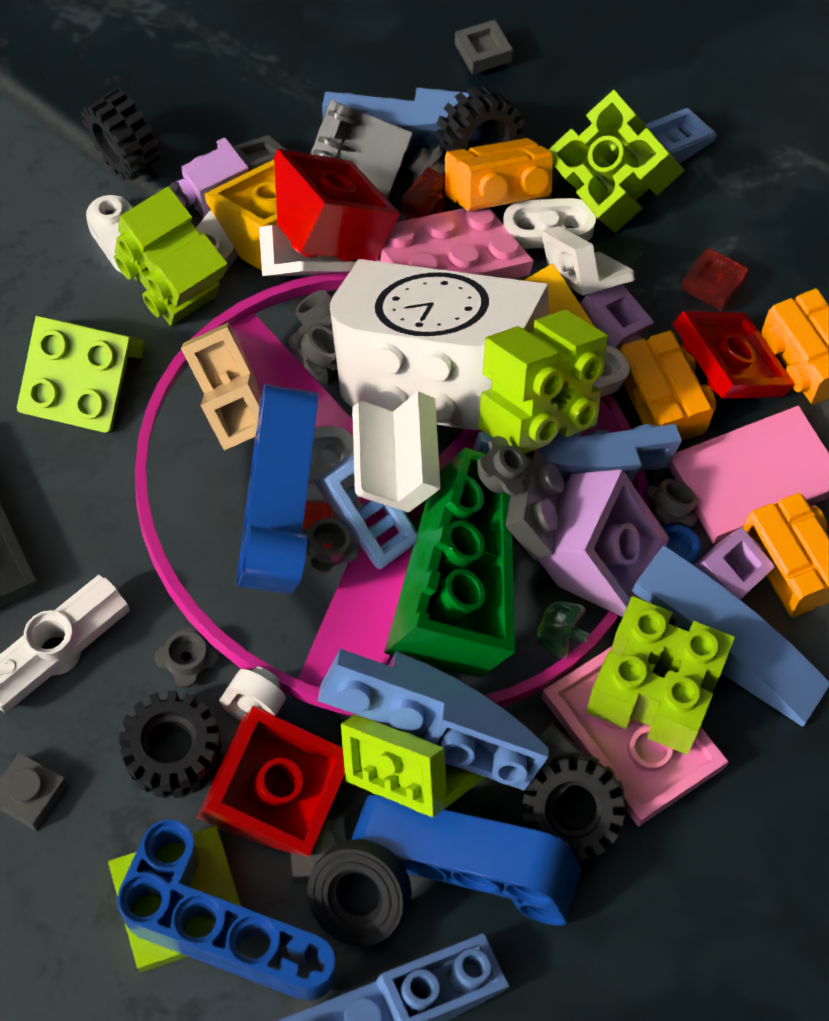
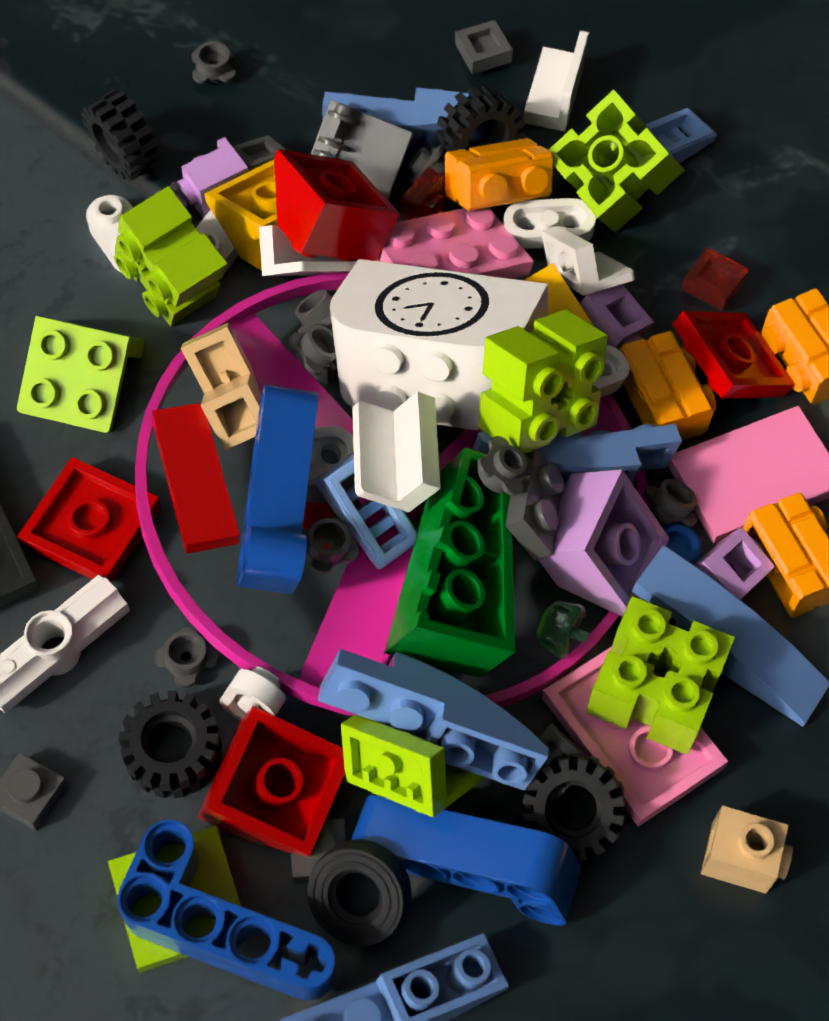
none -> red plate [17,457,161,583]
none -> red tile [152,403,240,554]
none -> dark grey plate [192,41,236,84]
none -> white panel [523,30,589,132]
none -> tan brick [701,806,793,894]

